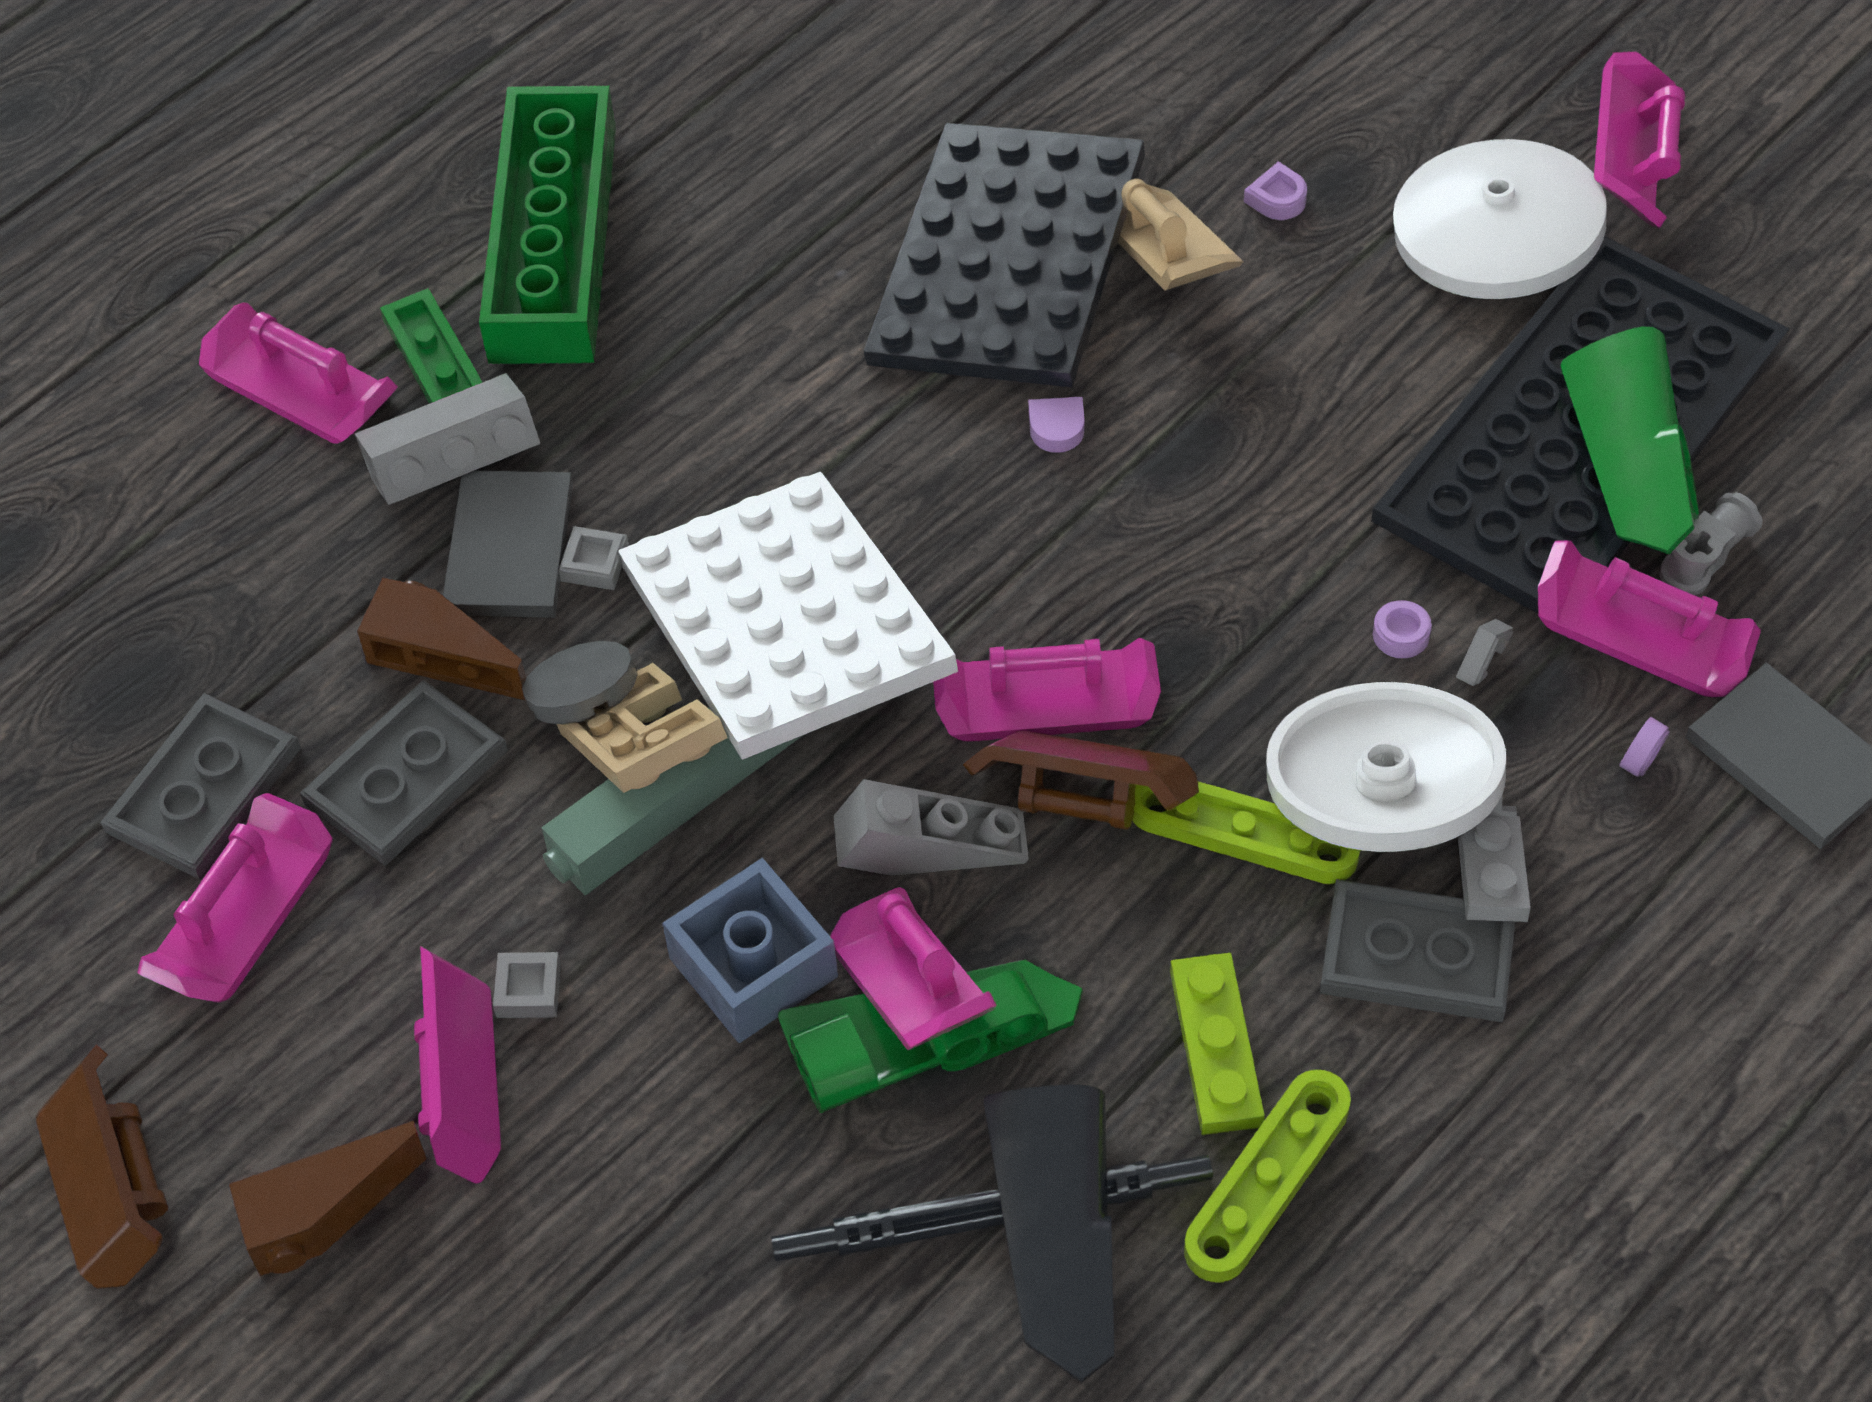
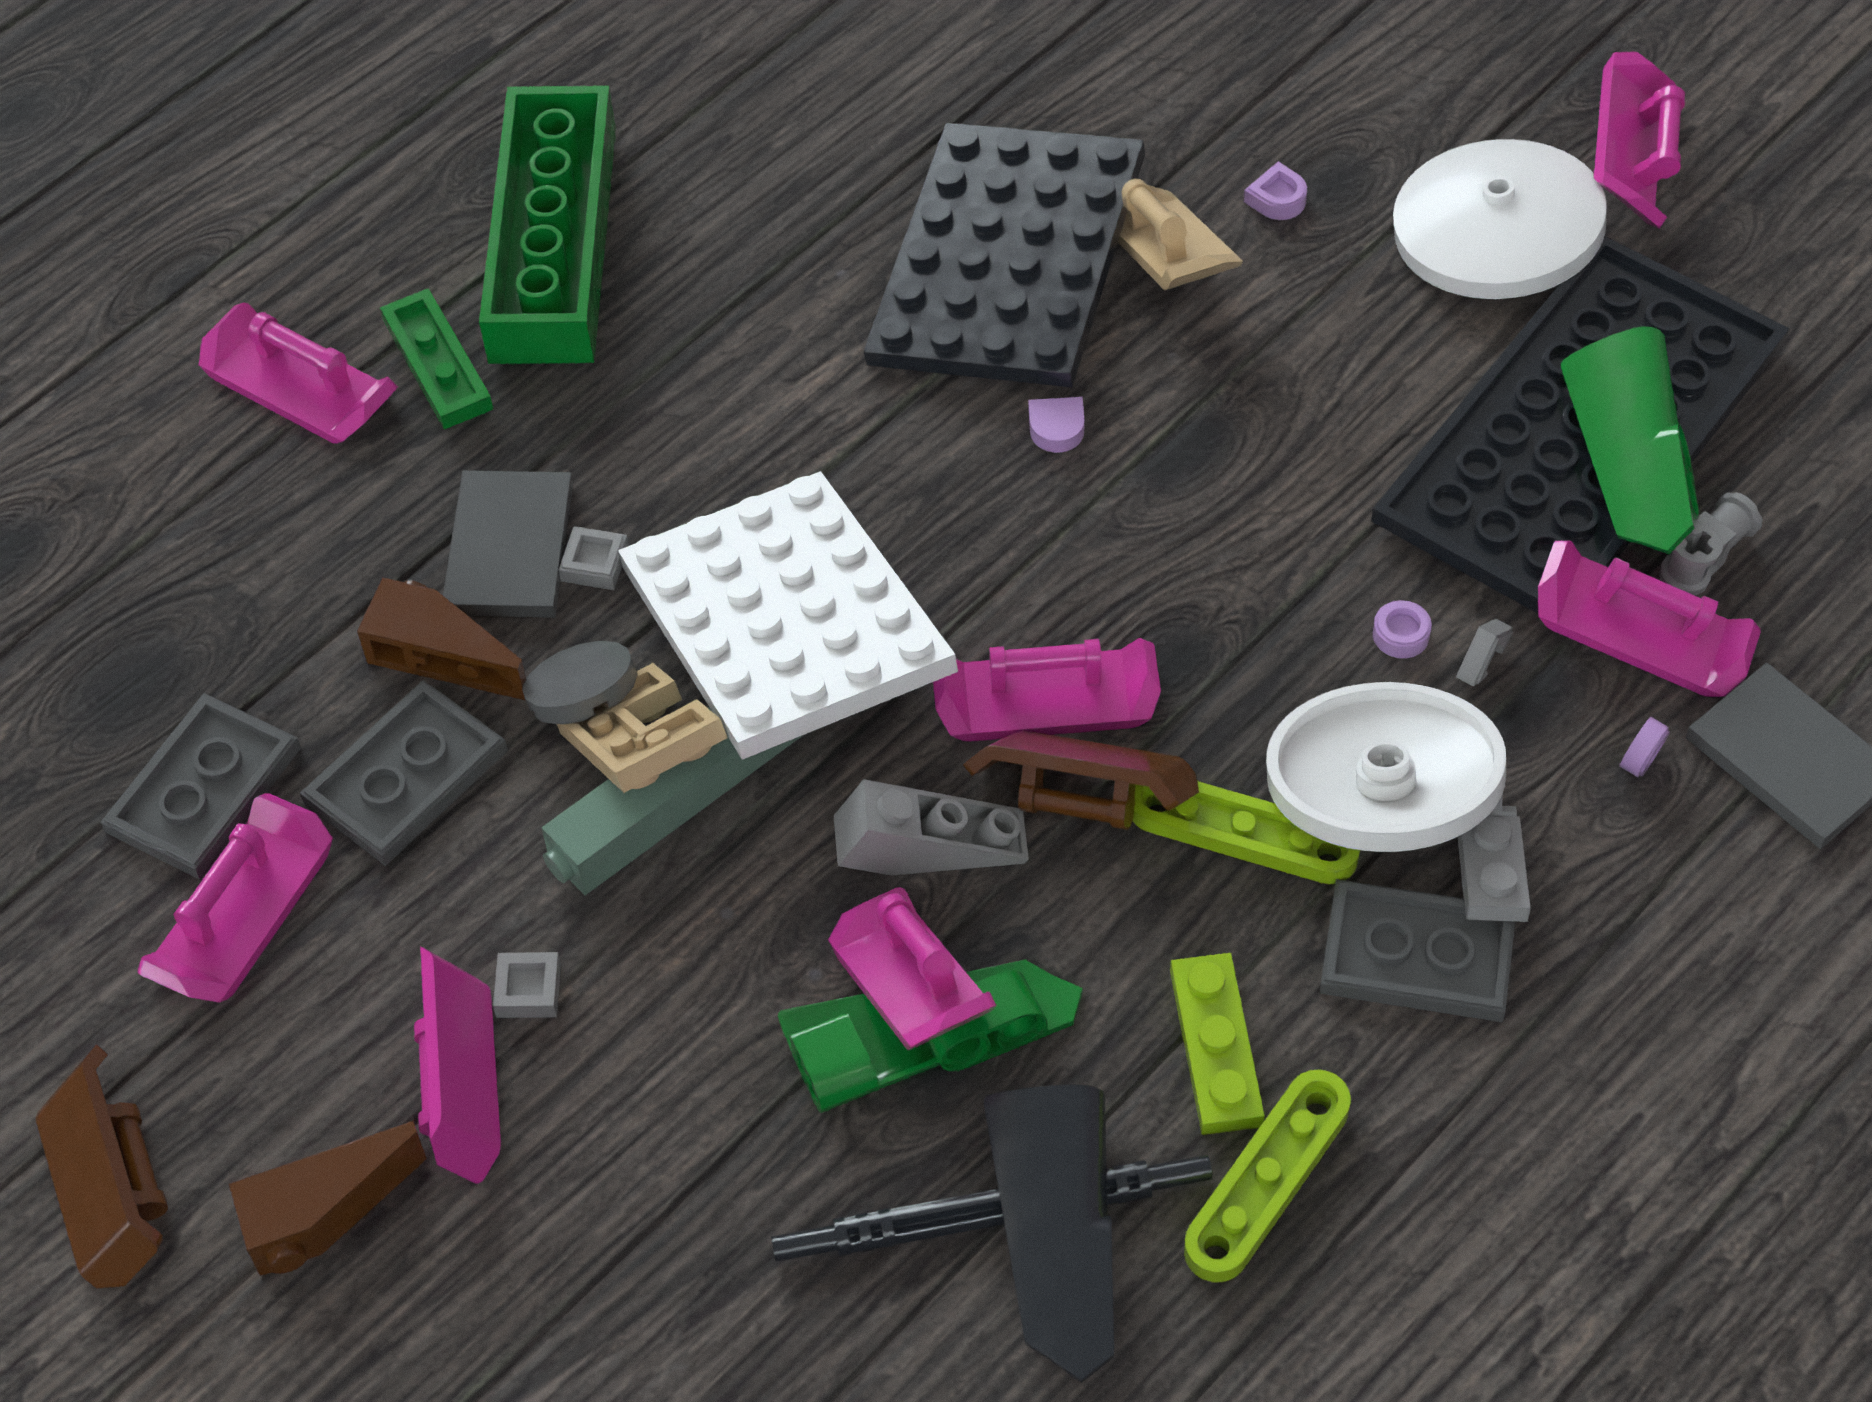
light grey brick [355,373,541,505] -> none
sand blue brick [662,858,838,1043] -> none

